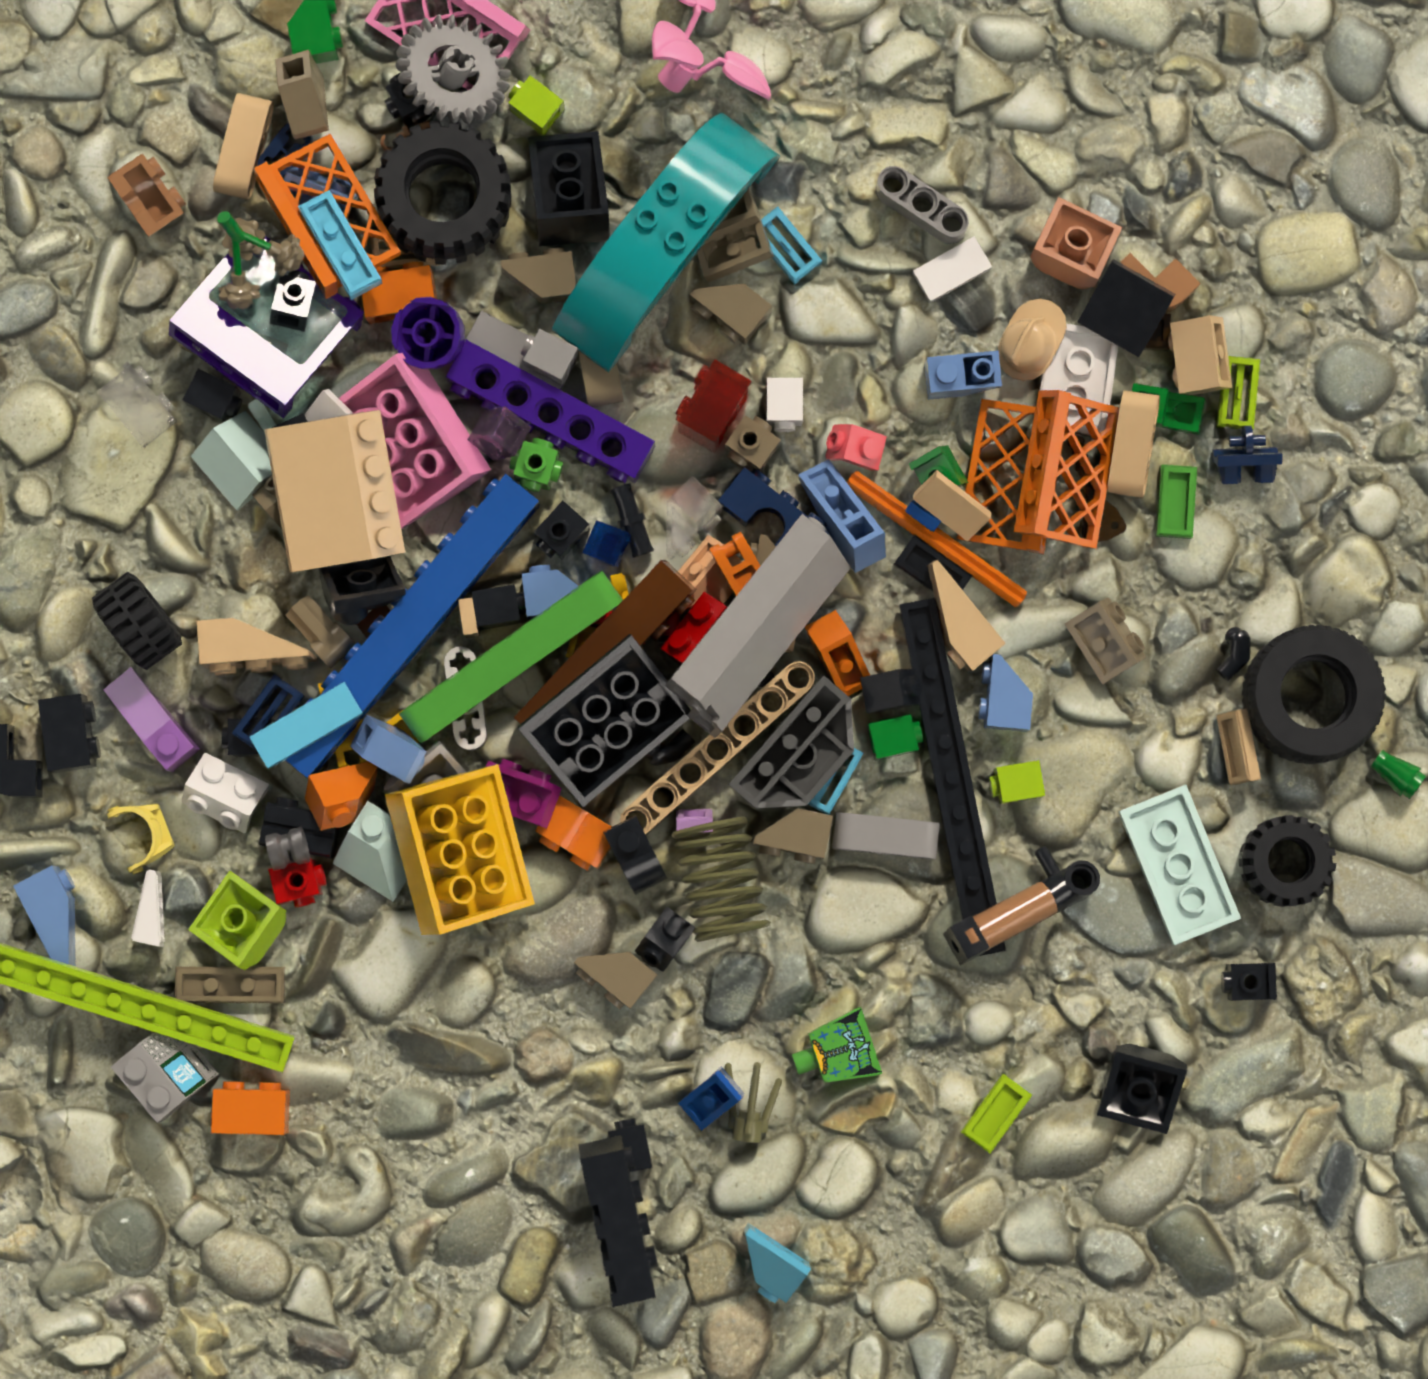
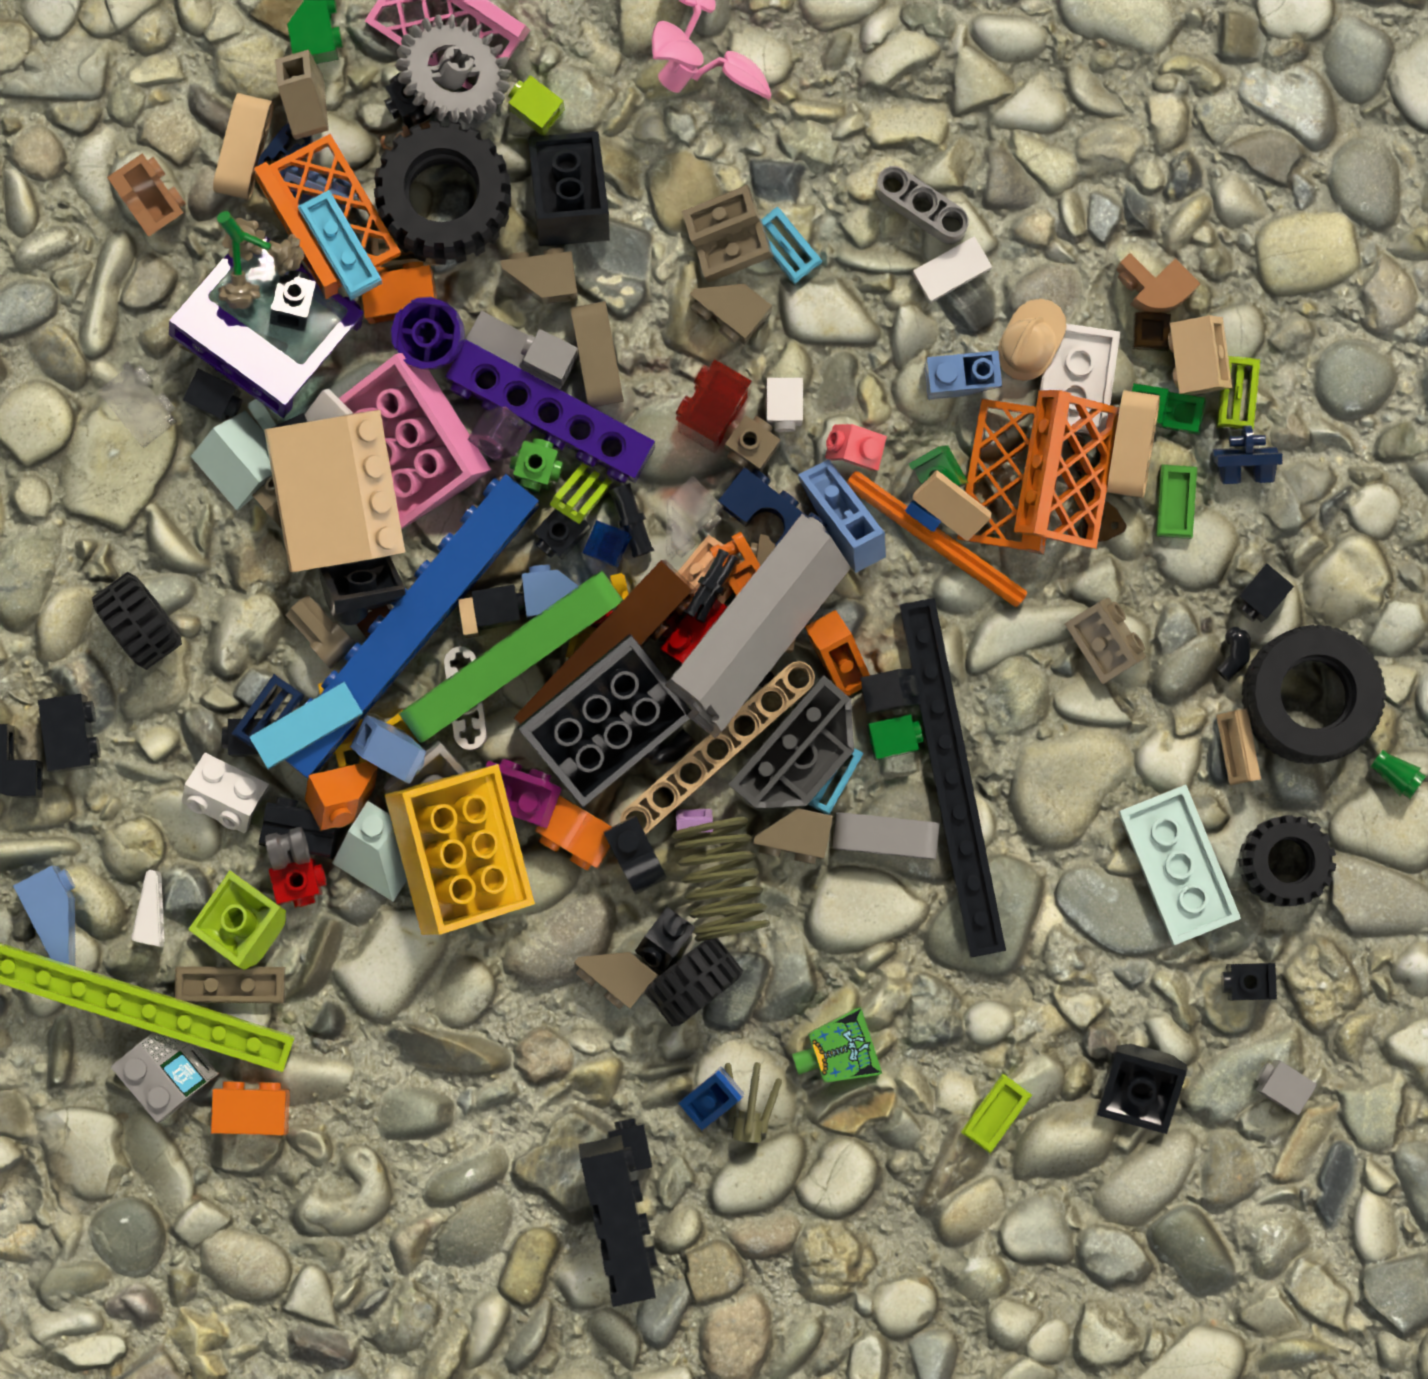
medium lavender slope [103,667,200,772] -> none
light yellow helmet [107,804,175,875] -> none
tan slope [197,618,317,676] -> none
teal slope [552,113,780,373] -> none
medium azure slope [744,1223,811,1303] -> none
black tile [893,535,972,592] -> none
tan slope [928,560,1006,671] -> none
piece [943,846,1100,966] -> none
medium blue slope [978,654,1033,732] -> none
lime brick [989,760,1046,804] -> none
nougat slope [1030,197,1122,289] -> none
black tile [1077,259,1176,357] -> none
none -> lime tile [550,463,612,524]
none -> black tyre [645,938,743,1027]
none -> black pin [684,548,740,623]
none -> black brick [1234,563,1294,622]
none -> light grey brick [1256,1060,1318,1115]

